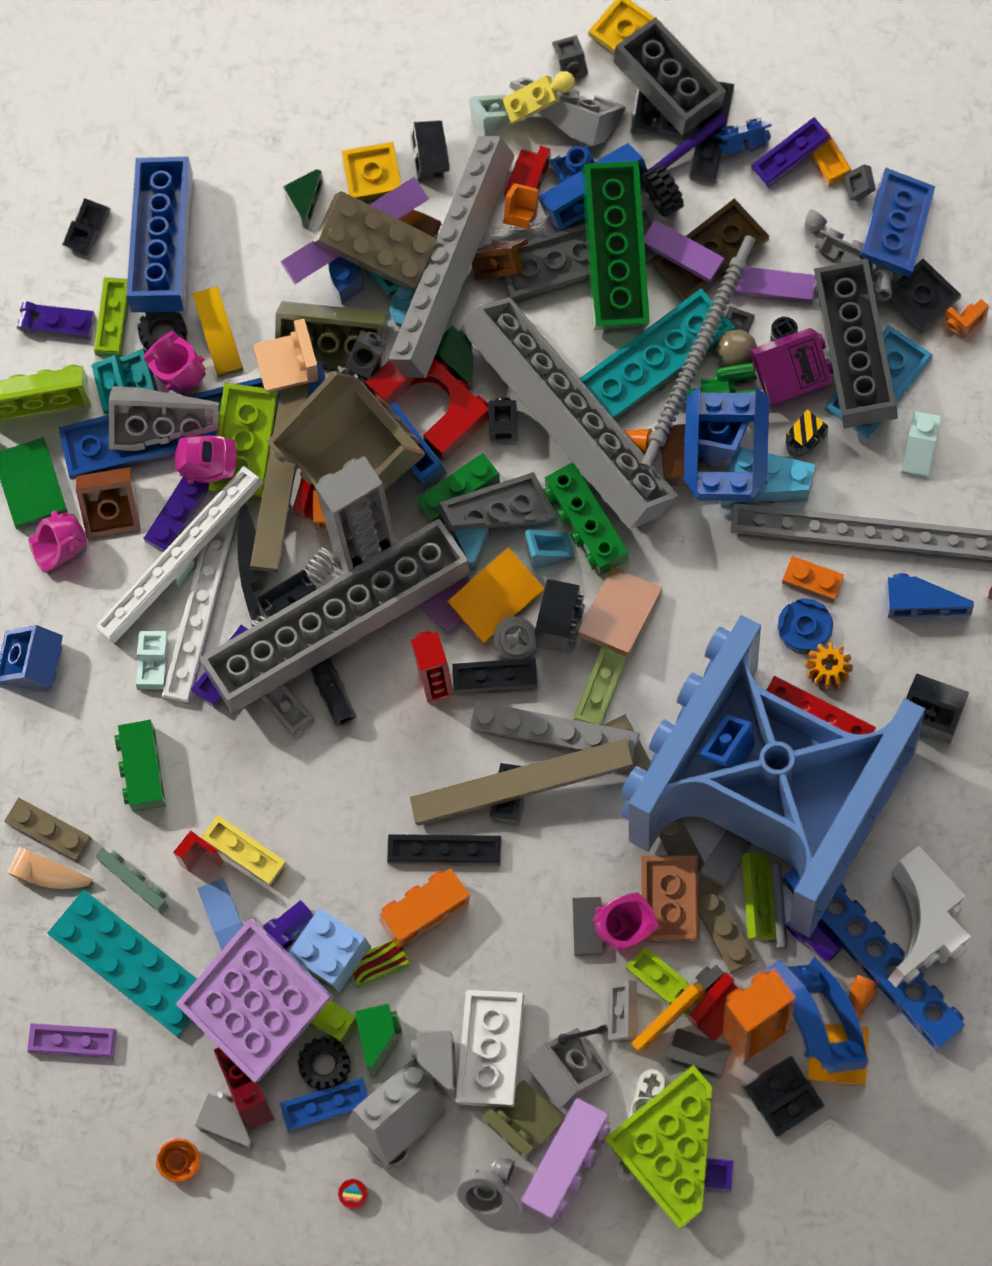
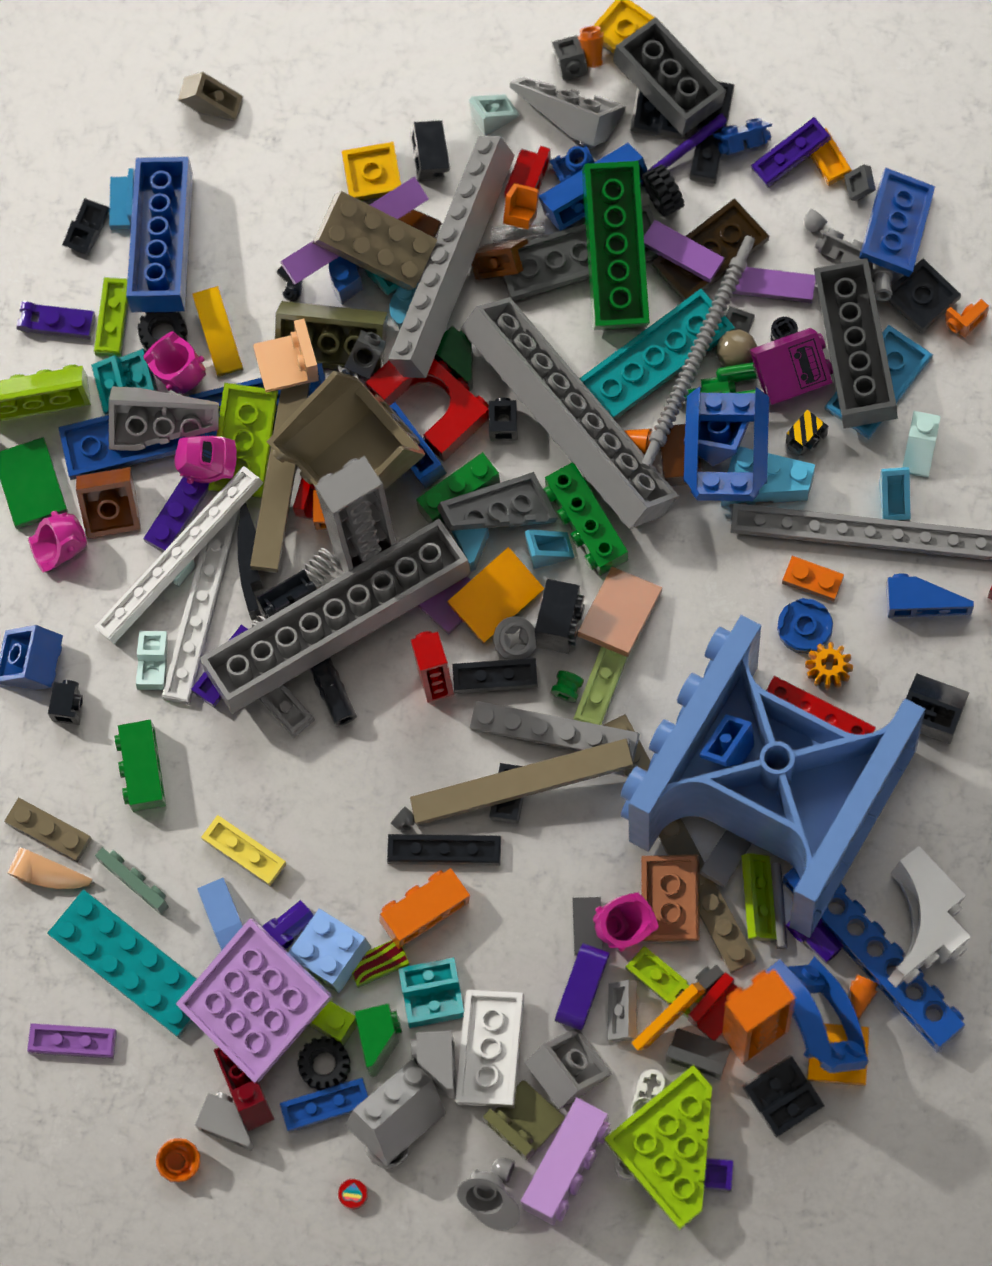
red panel [173,830,224,872] -> none
dark green slope [283,169,324,228] -> none
light yellow plate [502,71,575,124] -> none
black hinge [558,1025,608,1045] -> none
none -> black brick [48,680,83,725]
none -> dark azure panel [109,168,135,230]
none -> dark tan slope [177,72,243,120]
none -> black arm [277,266,303,302]
none -> dark grey hinge [390,807,415,831]
none -> teal slope [398,957,464,1029]
none -> green wheel [550,670,584,702]
none -> dark purple beam [555,943,610,1031]
none -> orange cone [578,26,604,67]
none -> medium azure slope [879,467,911,520]

